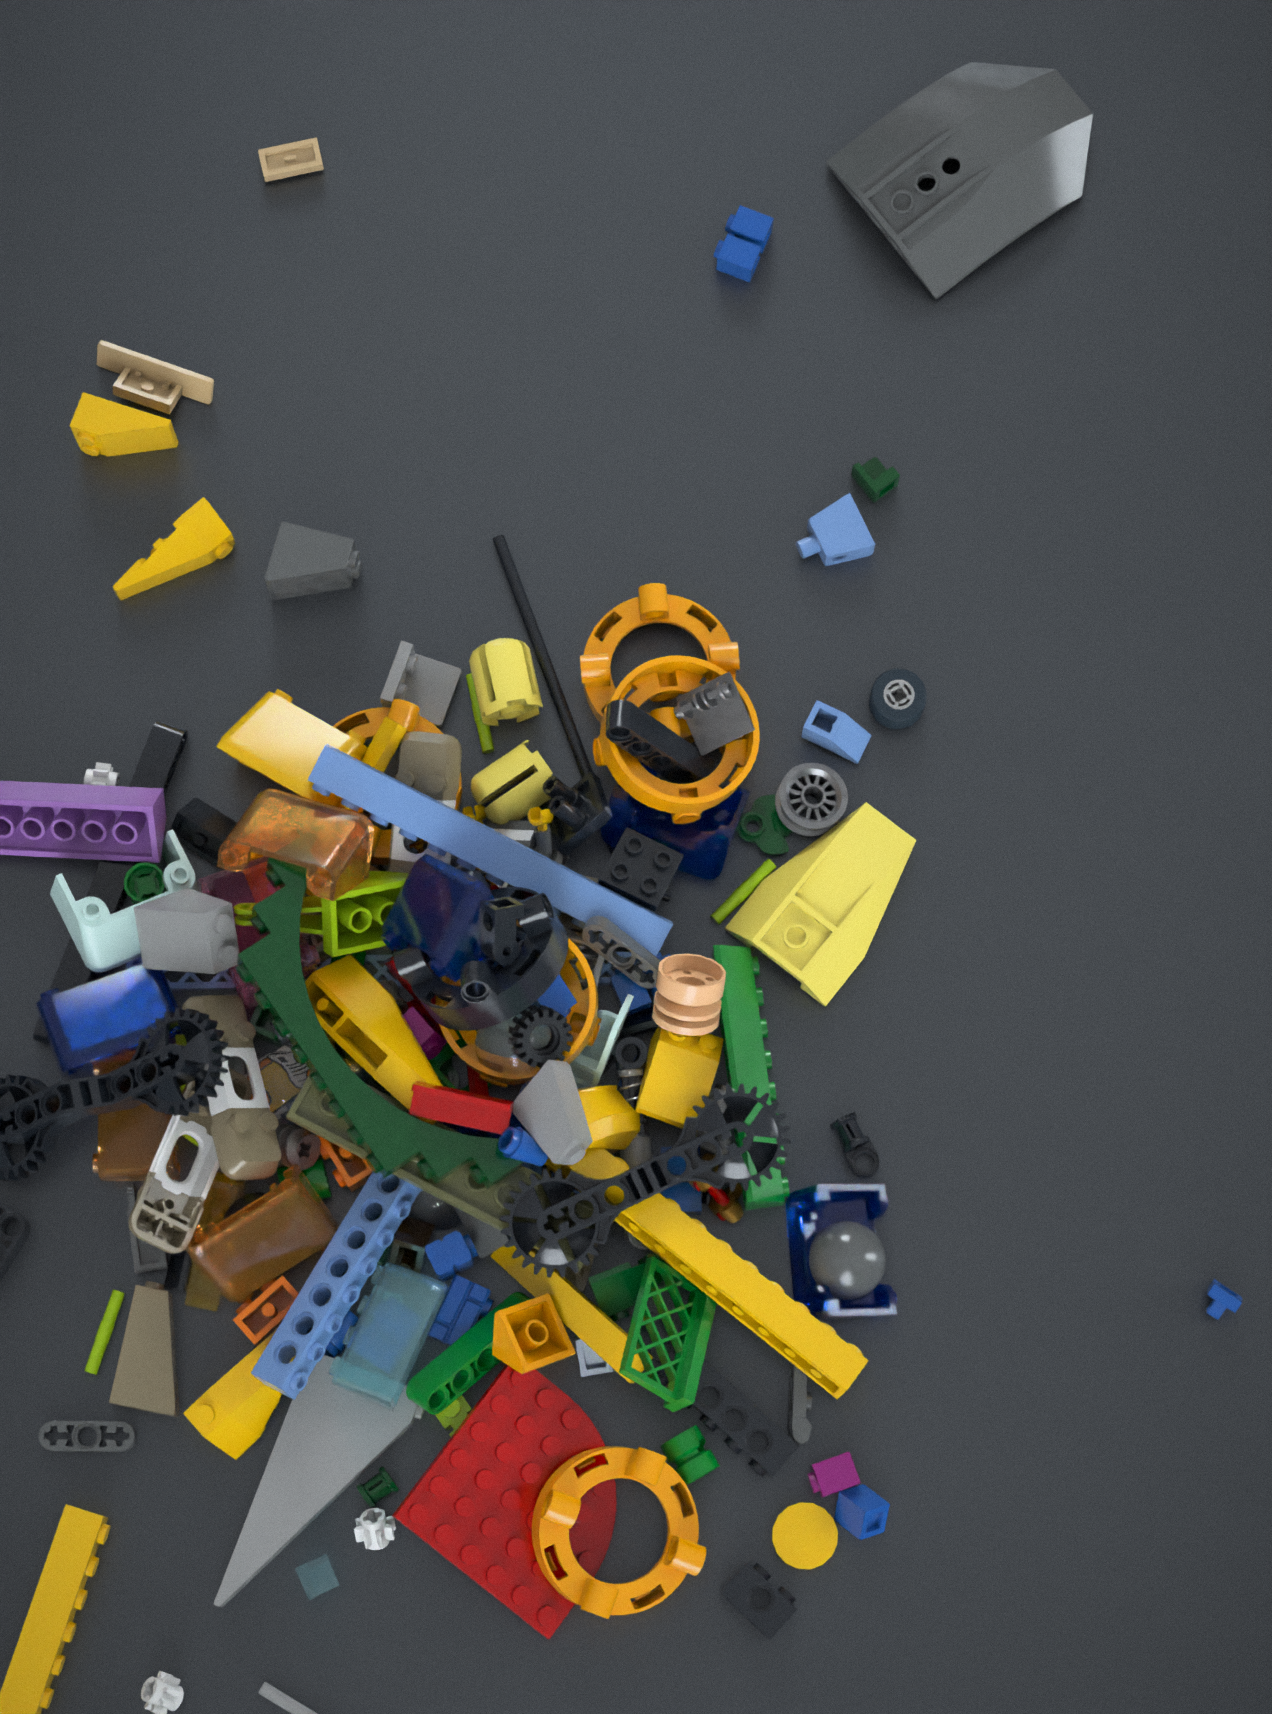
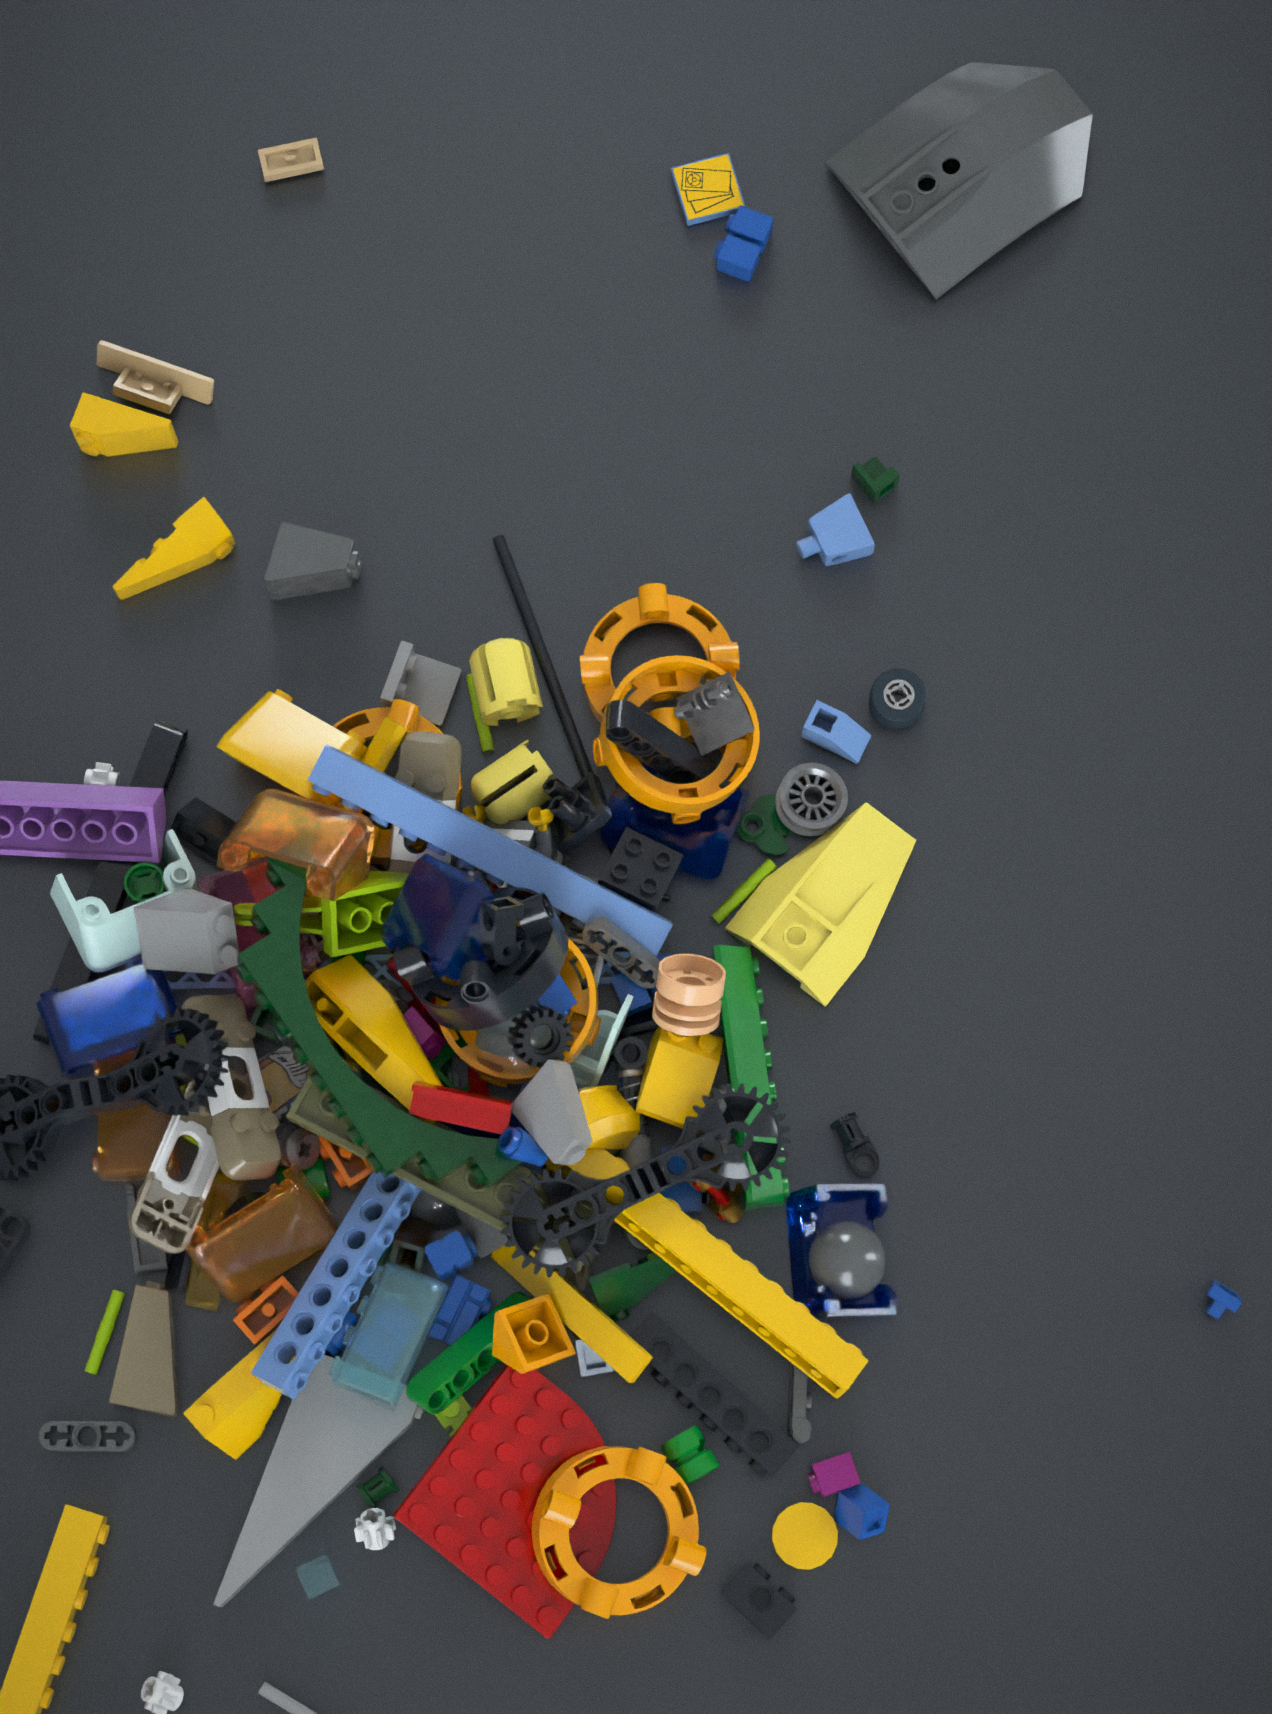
green fence [619,1256,717,1412] -> none
none -> yellow tile [671,153,746,226]

